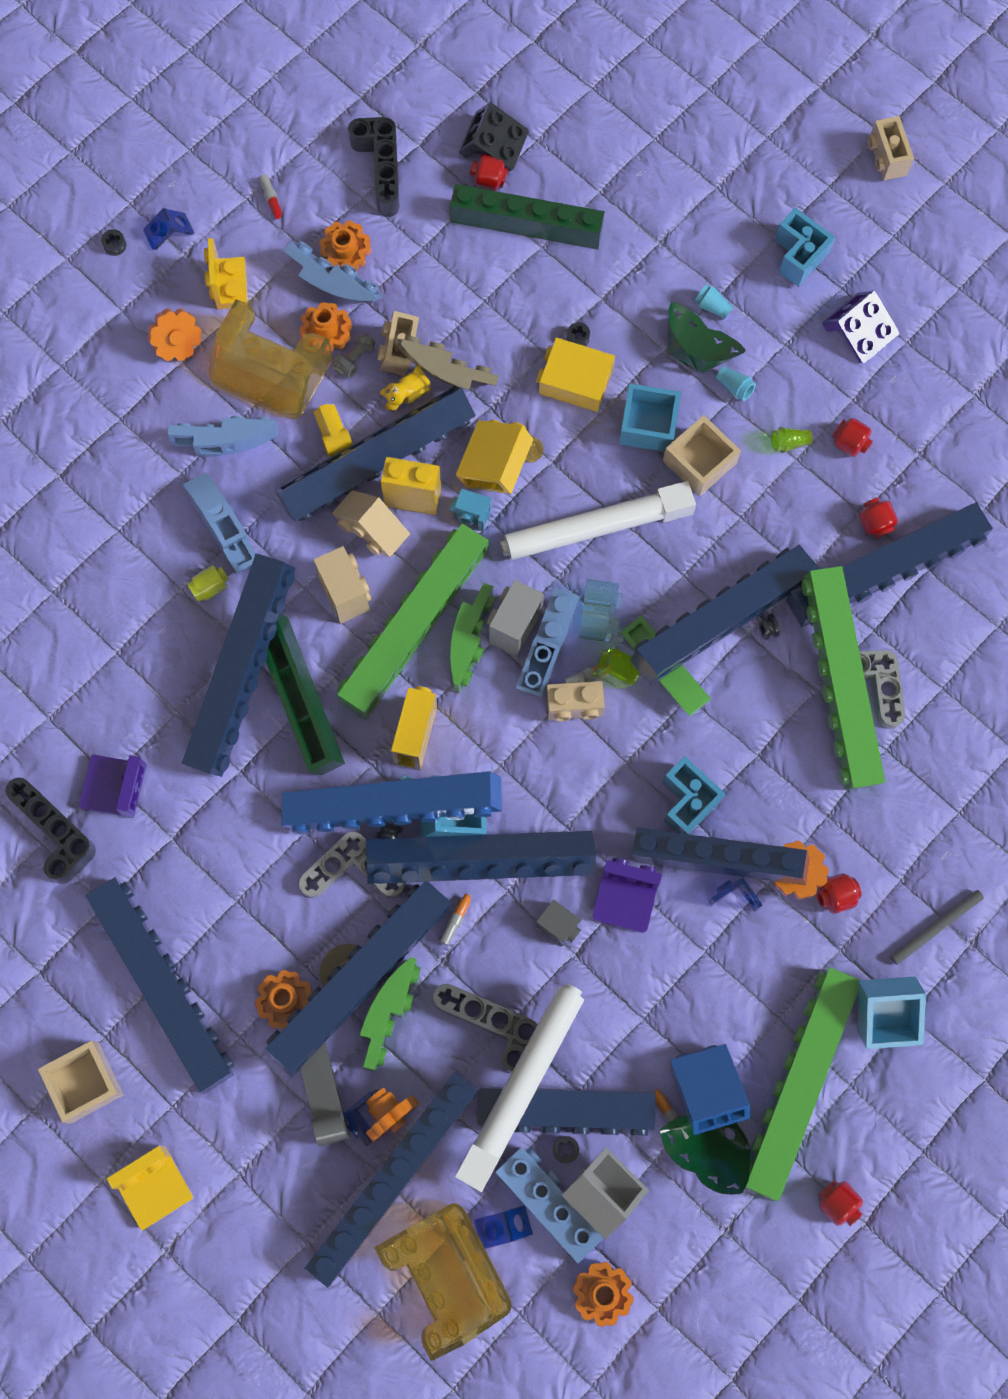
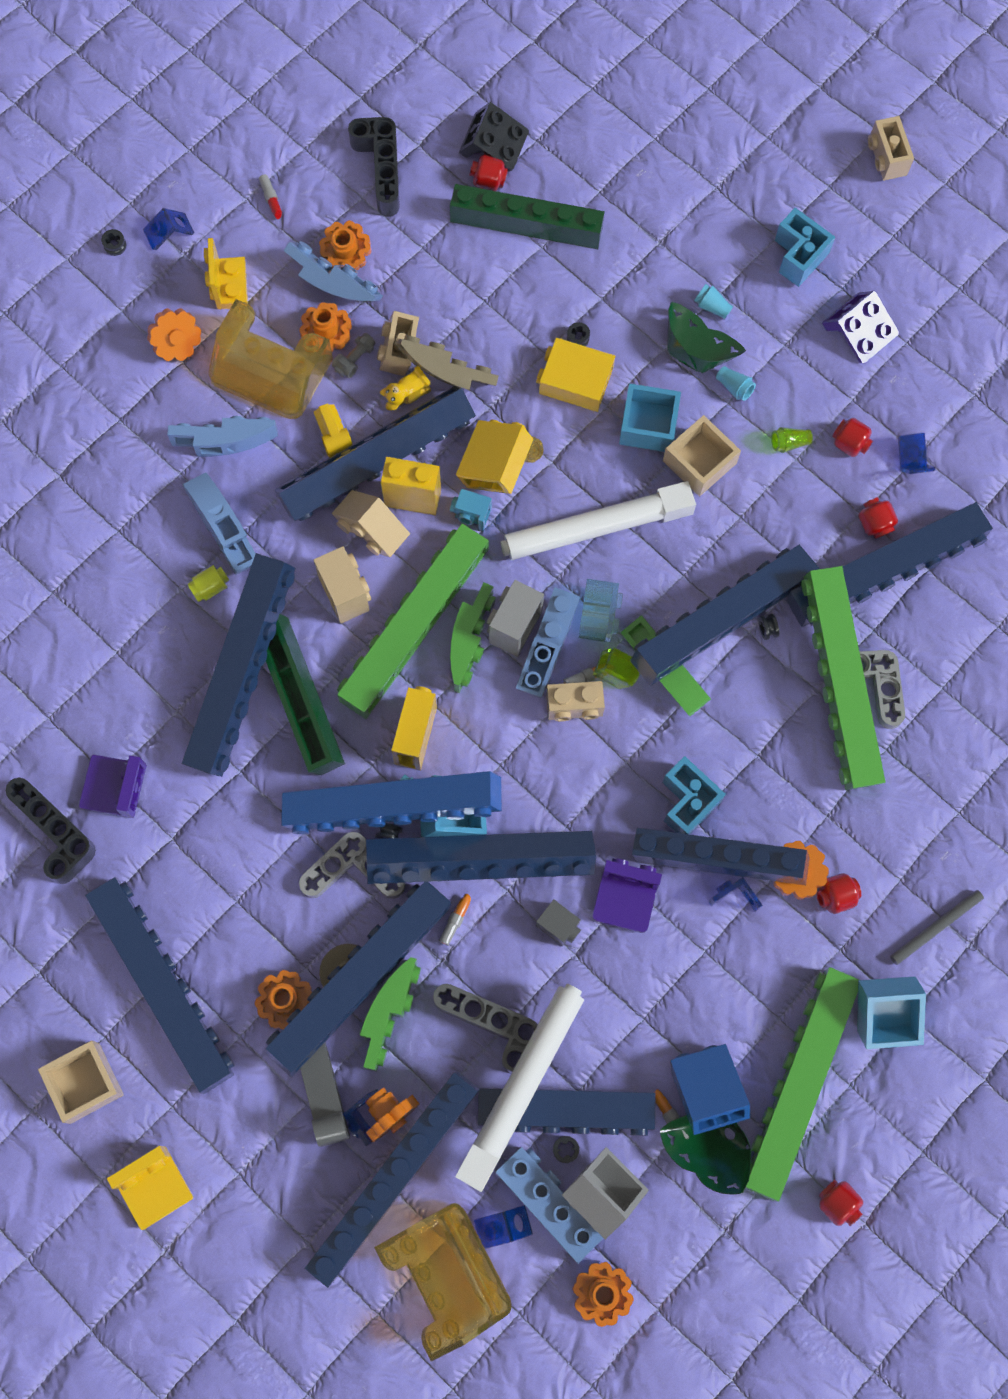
none -> clear blue bracket [898,432,935,474]

